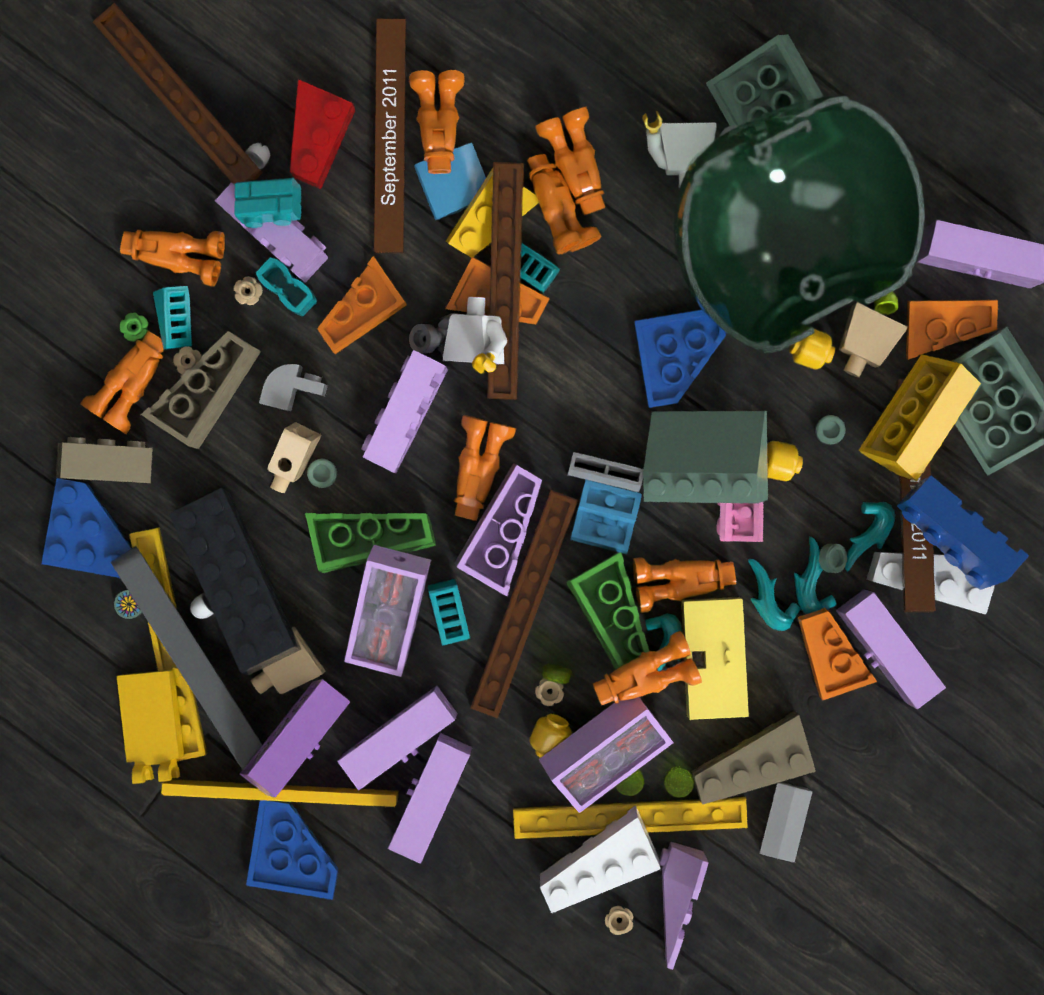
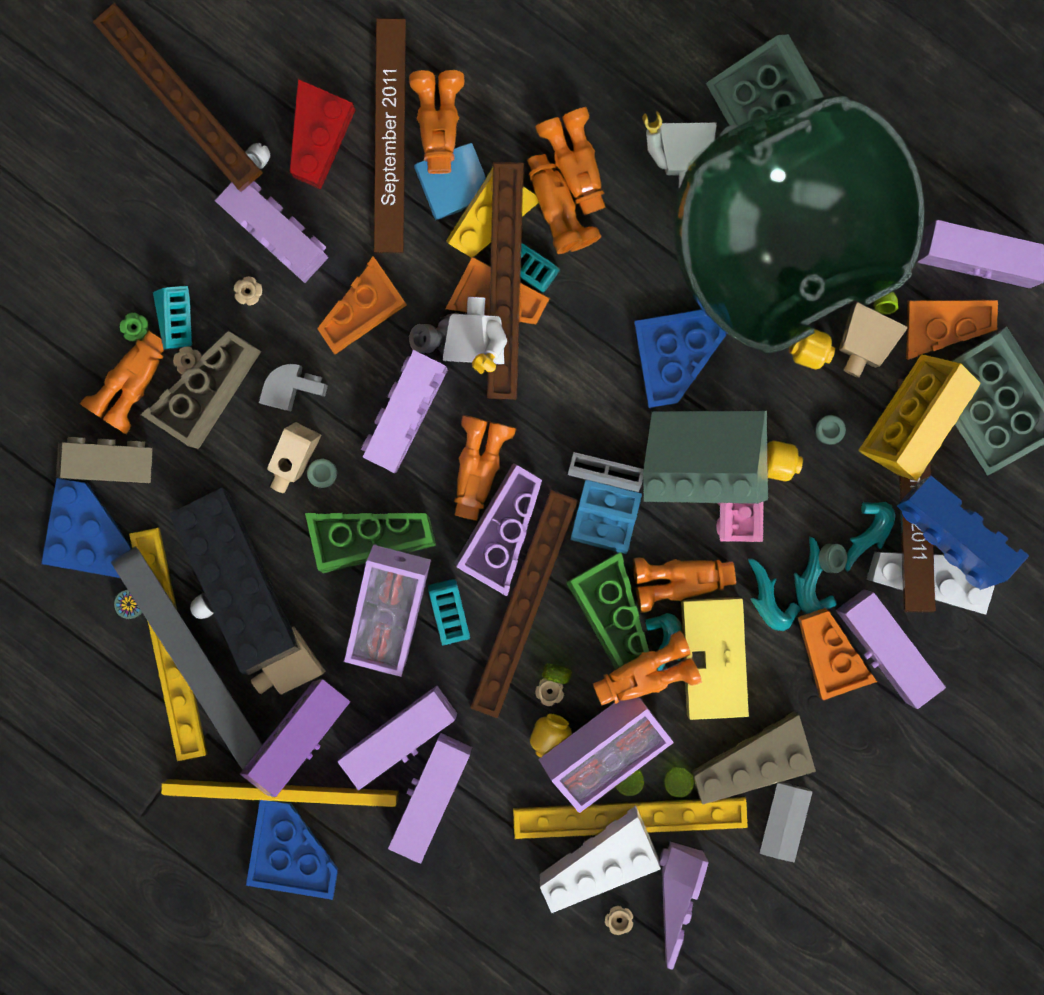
yellow tile [117,670,184,784] -> none
orange piece [120,230,225,286] -> none
teal brick [234,178,301,228] -> none
teal brick [256,257,317,316] -> none

